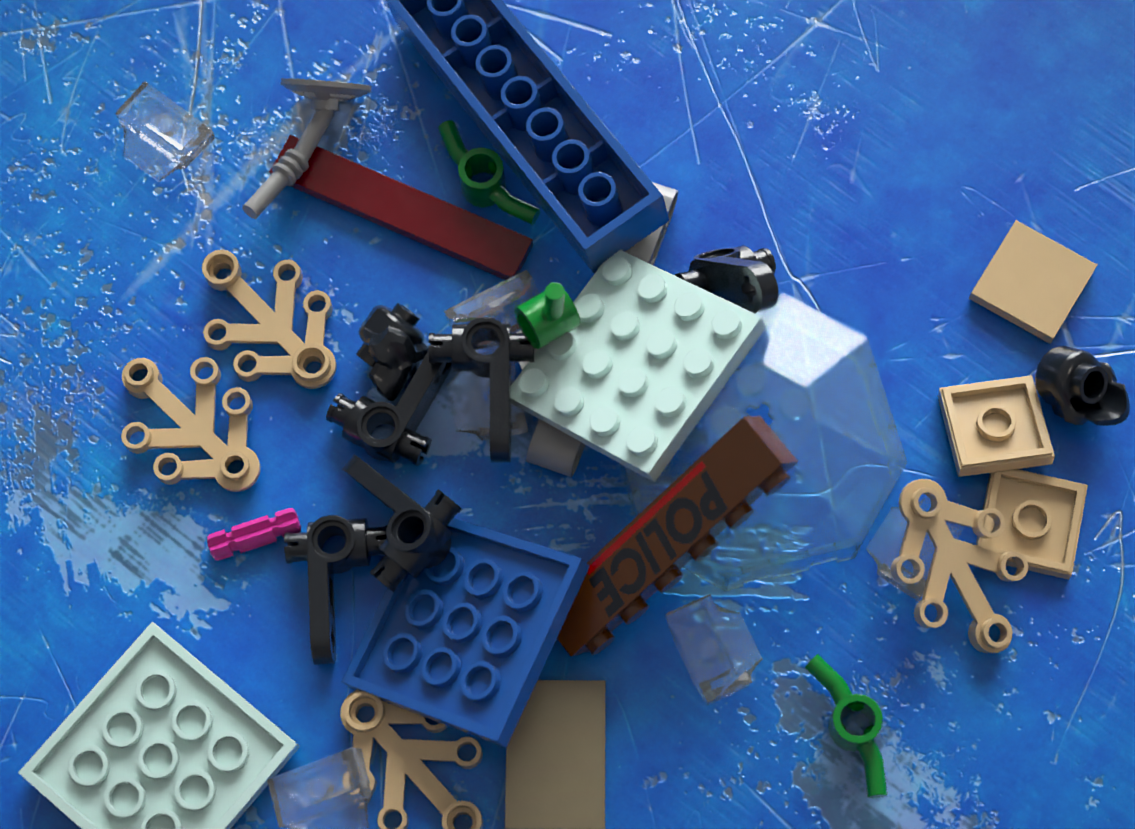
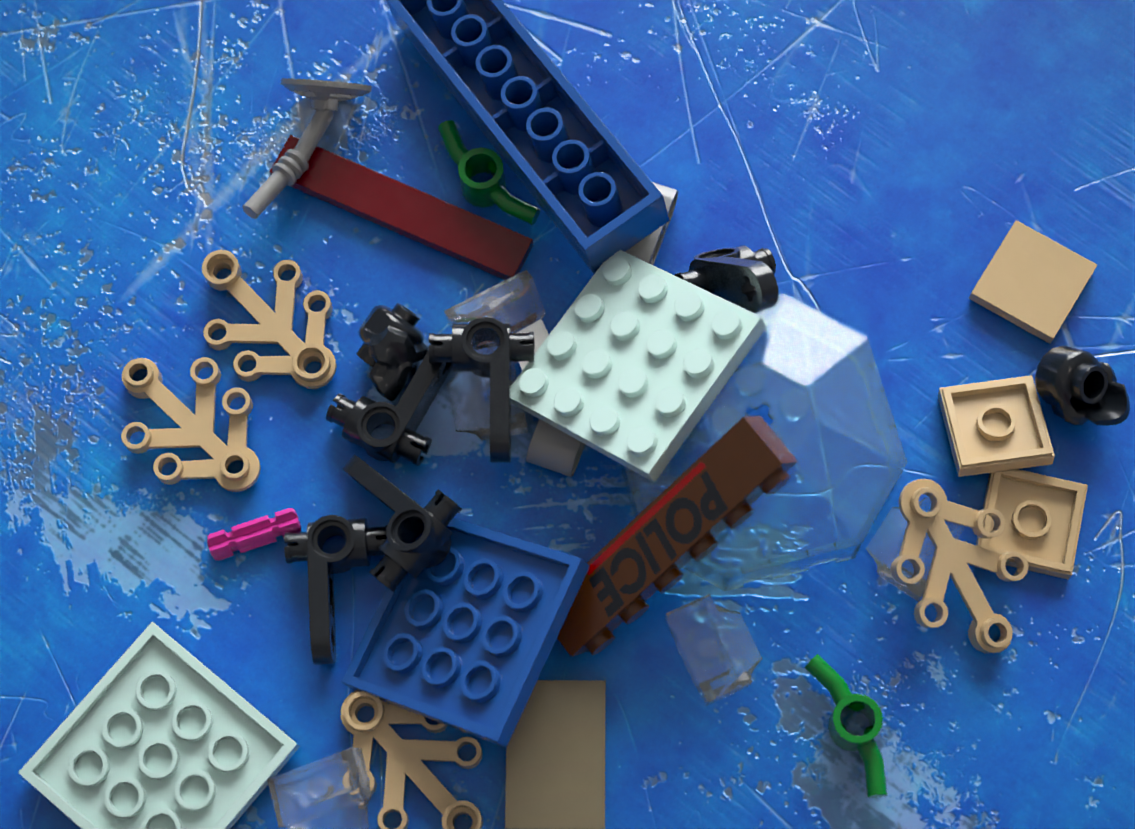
clear slope [115,81,216,182] -> none
green piece [514,283,581,349] -> none

